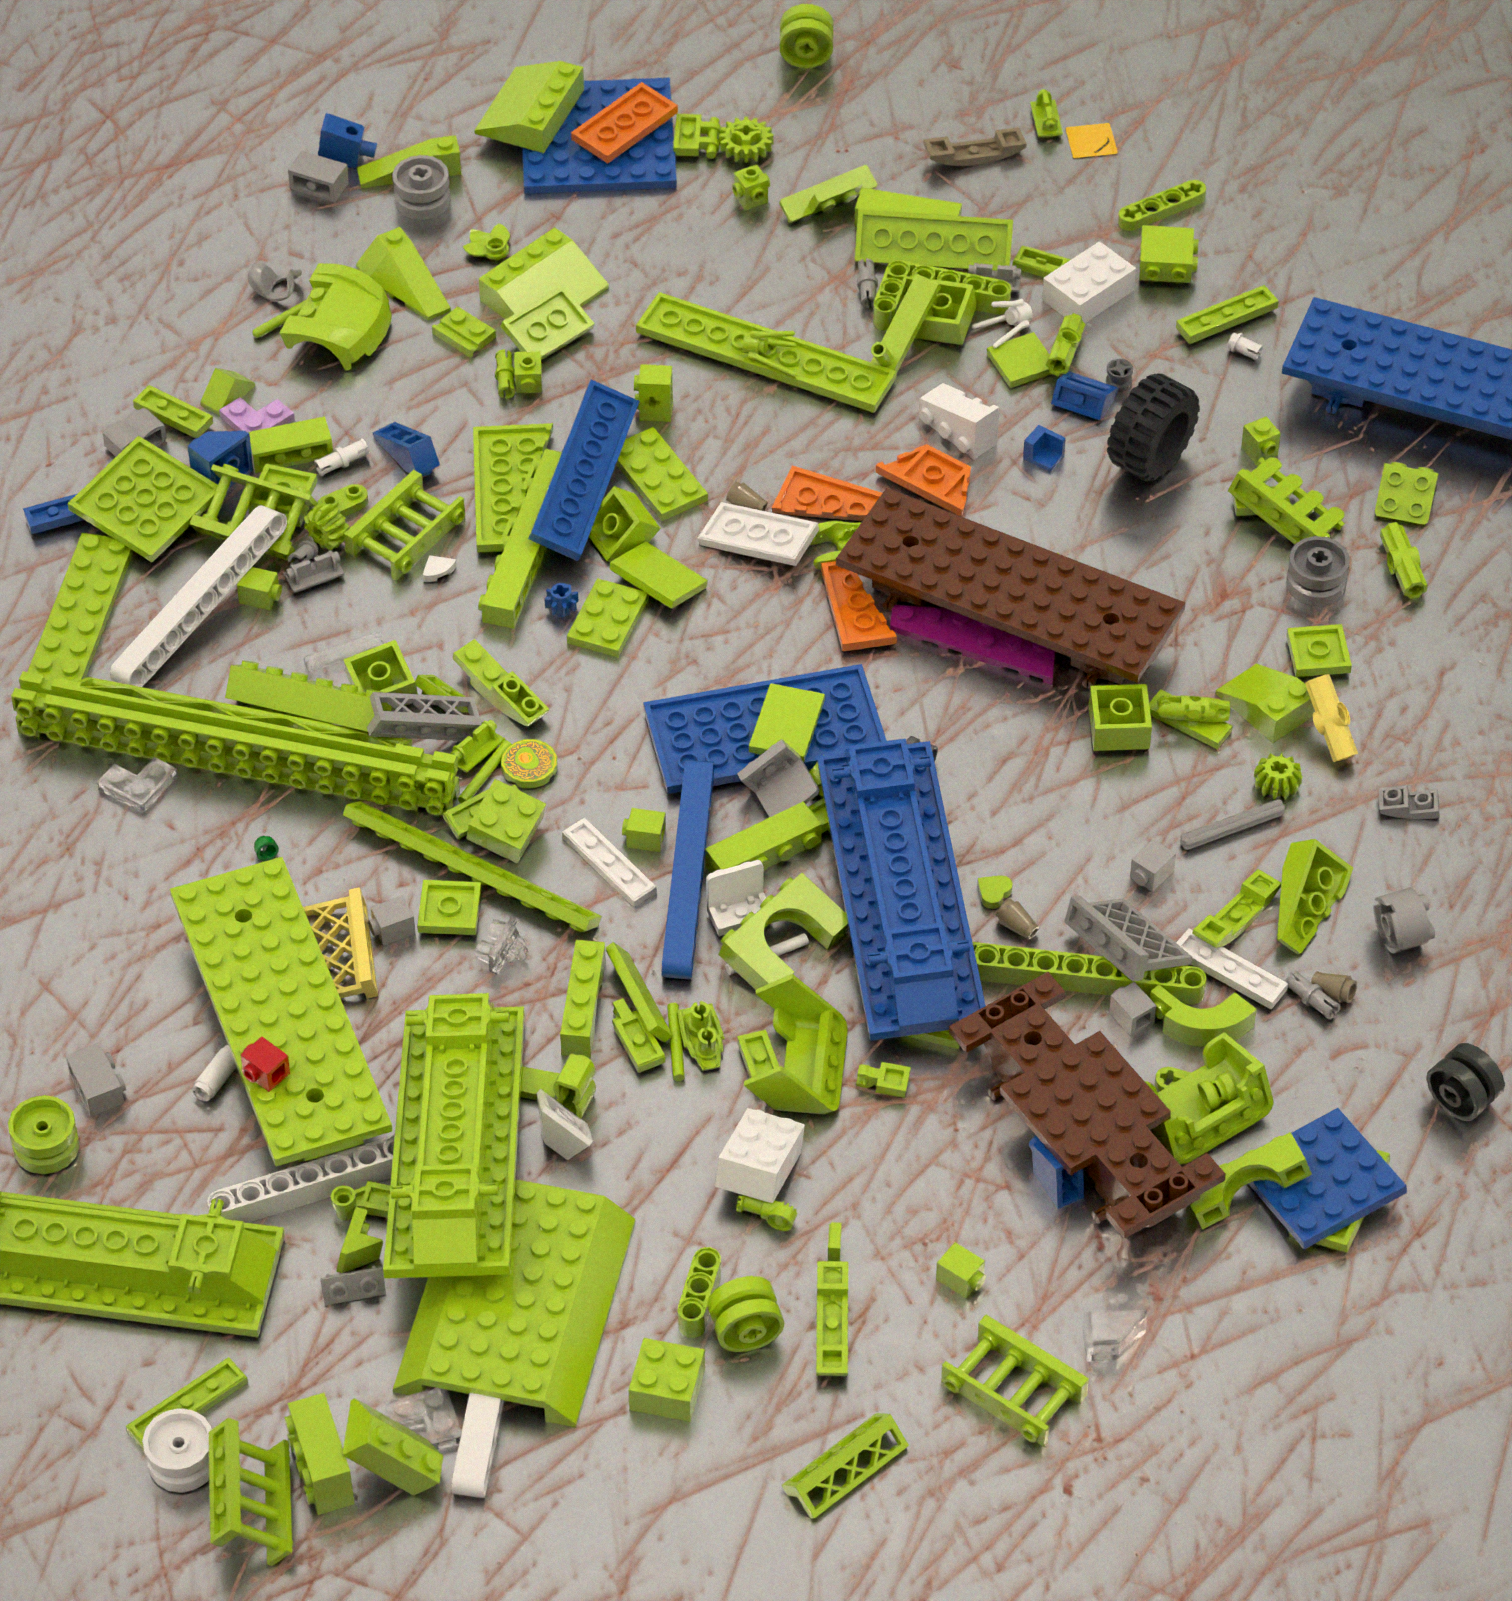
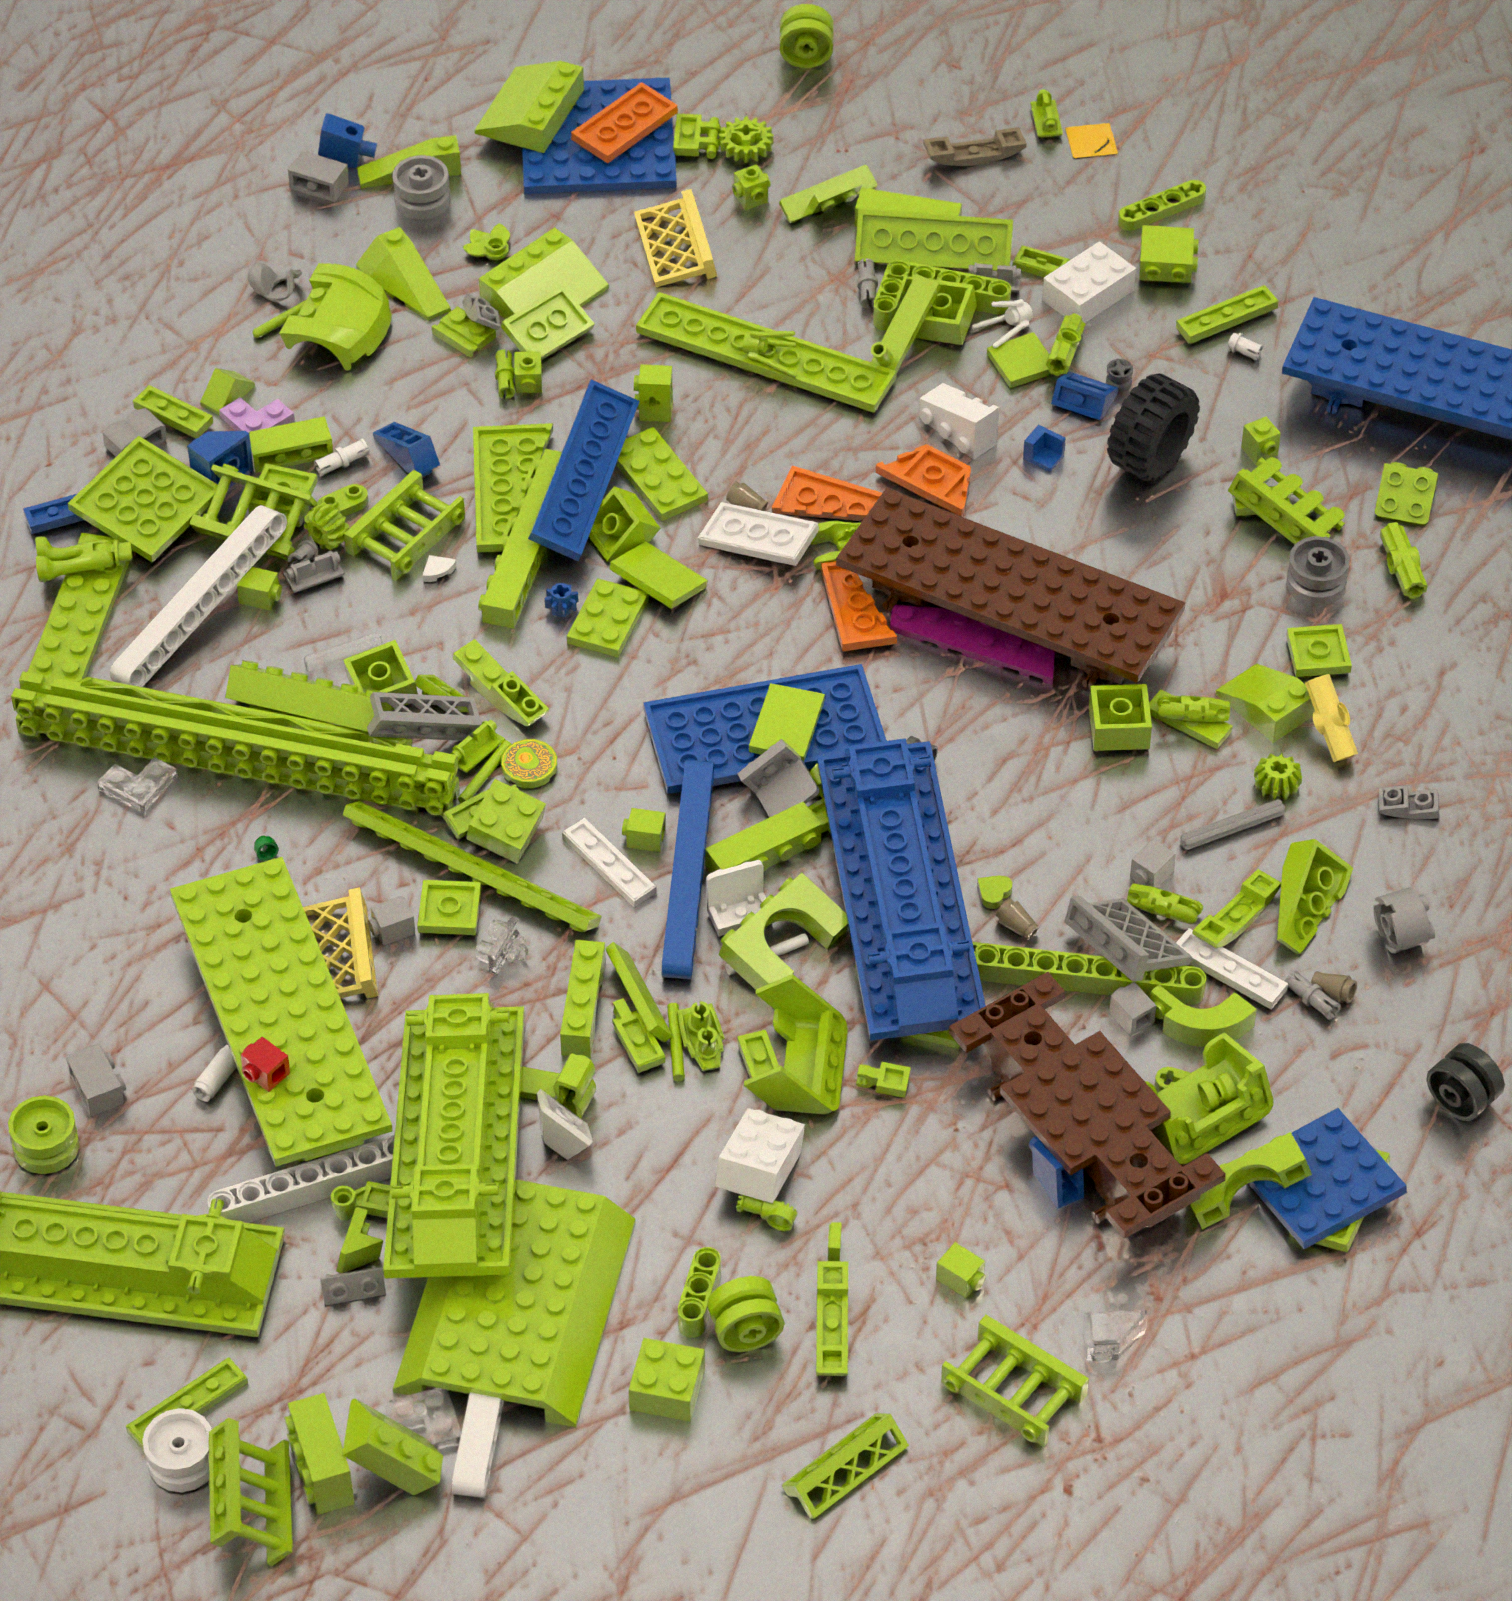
none -> lime piece [35,536,132,582]
none -> light grey slope [462,294,501,330]
none -> light yellow fence [634,189,717,288]
none -> lime hinge [1127,883,1204,925]

